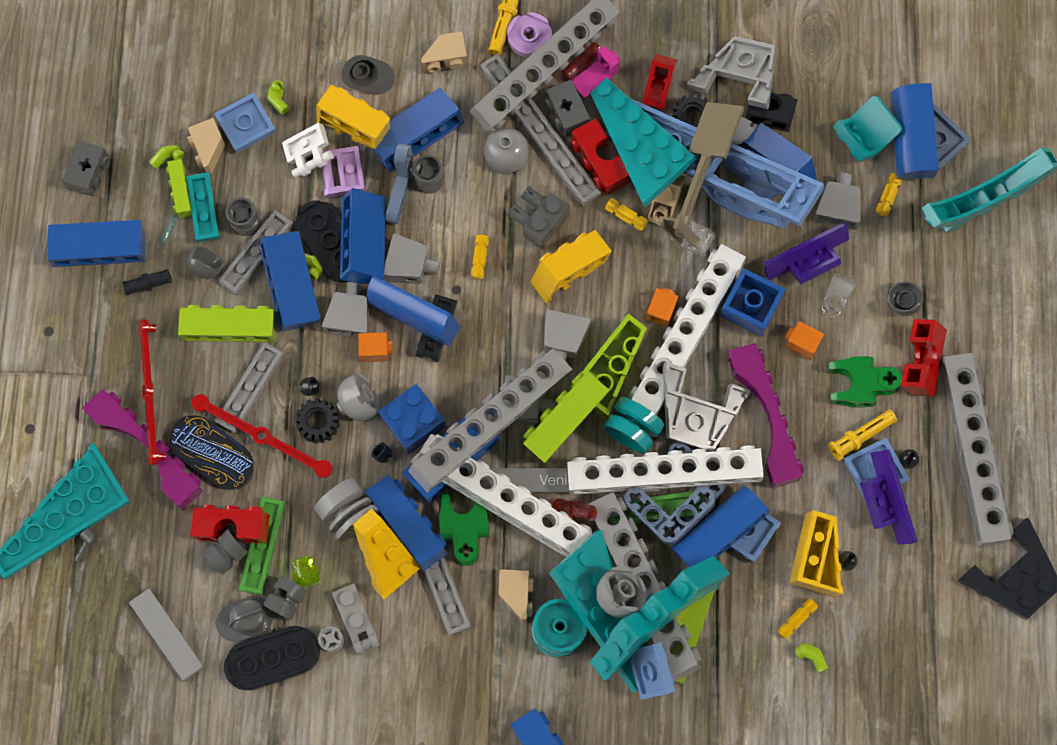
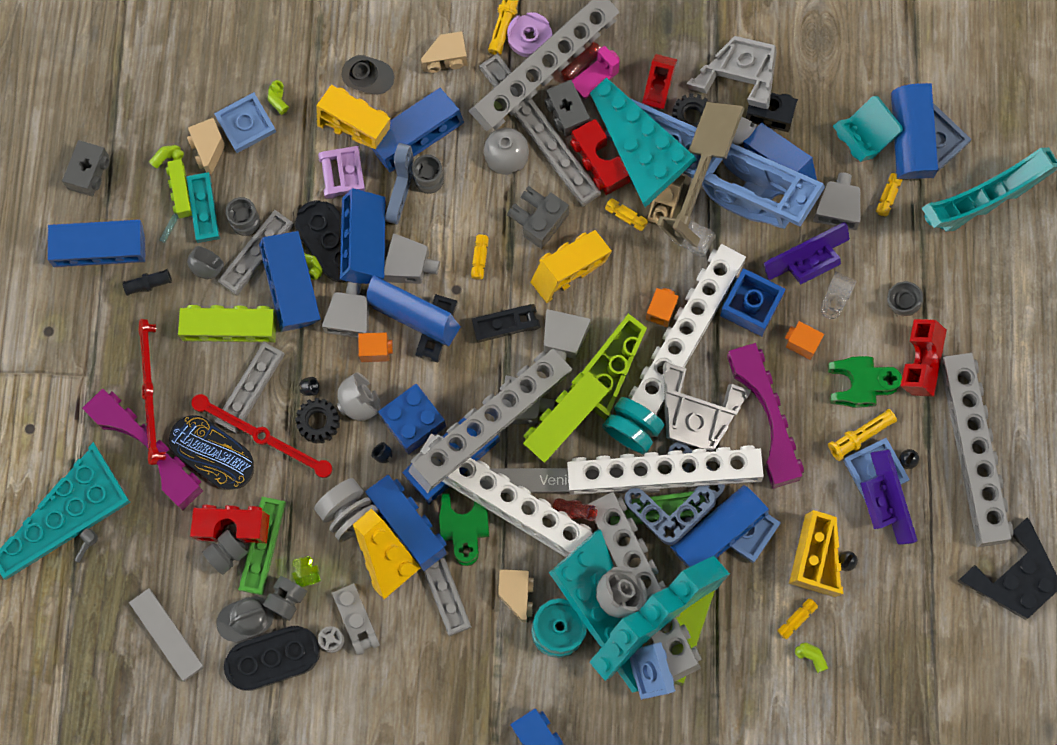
white plate [282,123,334,178] -> none
none -> black plate [472,304,541,343]

